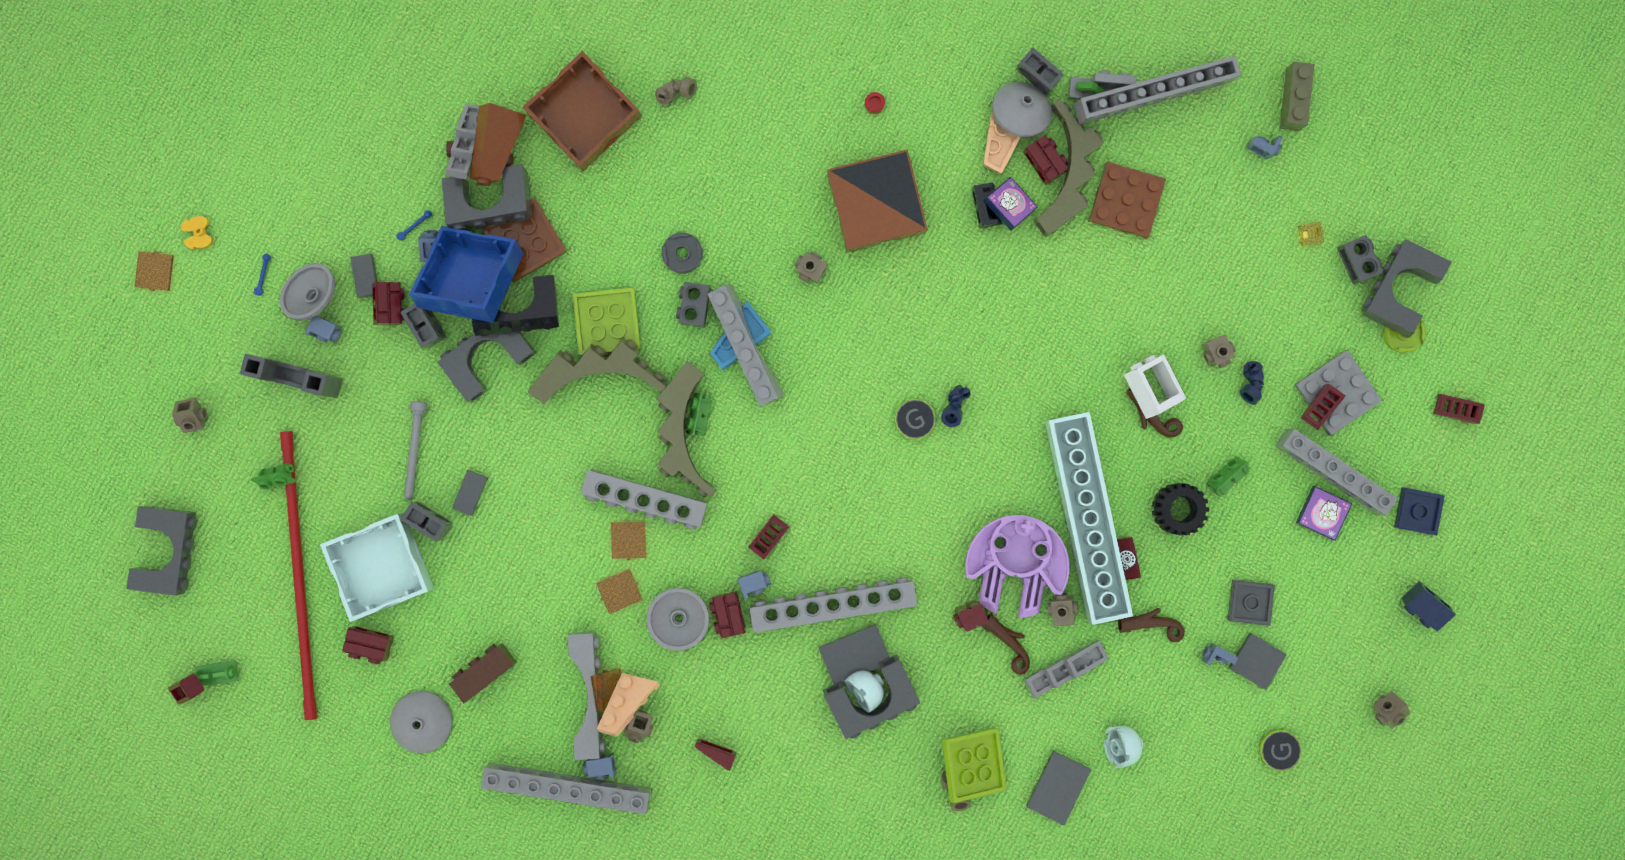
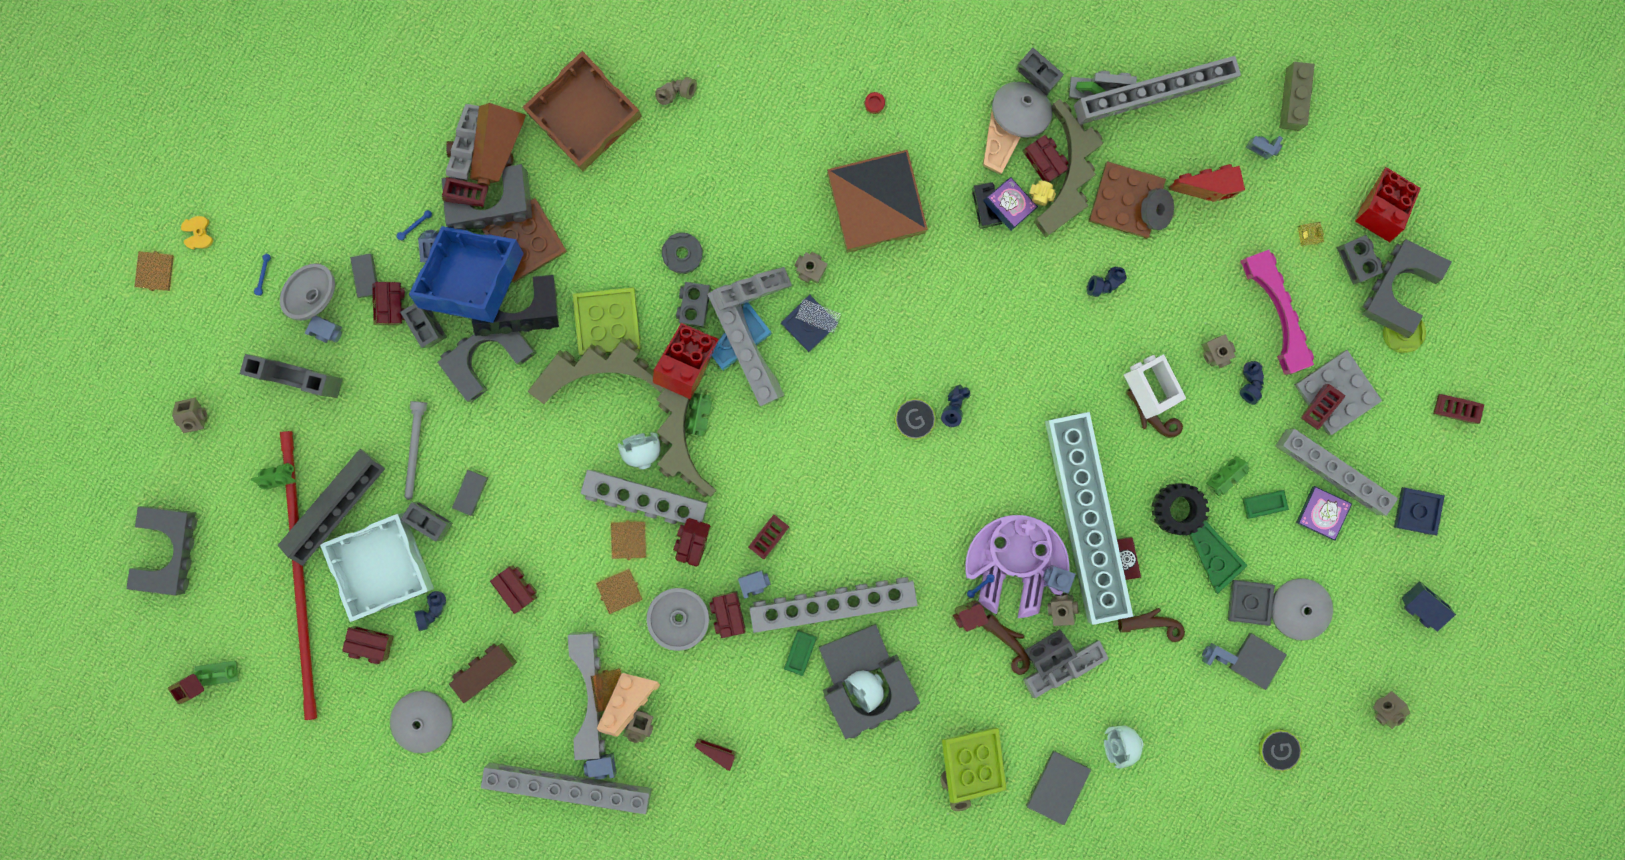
none -> dark grey brick [278,449,385,566]
none -> dark blue arm [414,591,446,631]
none -> dark red slope [442,177,488,207]
none -> dark red brick [490,565,537,614]
none -> light aqua cylinder [618,433,661,469]
none -> red slope [653,323,719,399]
none -> dark red brick [673,518,711,567]
none -> light grey slope [712,267,792,311]
none -> dark blue tile [781,295,838,352]
none -> green tile [784,630,817,676]
none -> clear tile [796,299,841,334]
none -> blue hinge [967,574,995,598]
none -> dark grey brick [1025,629,1078,677]
none -> light yellow gear [1029,181,1056,206]
none -> sand blue bracket [1043,565,1076,594]
none -> dark blue arm [1087,267,1127,297]
none -> dark grey tile [1141,188,1174,230]
none -> red slope [1168,164,1245,202]
none -> green wing [1189,520,1248,594]
none -> dark pink arch [1240,249,1314,375]
none -> green tile [1242,490,1289,519]
none -> light grey dish [1271,578,1333,640]
none -> red slope [1355,167,1421,243]

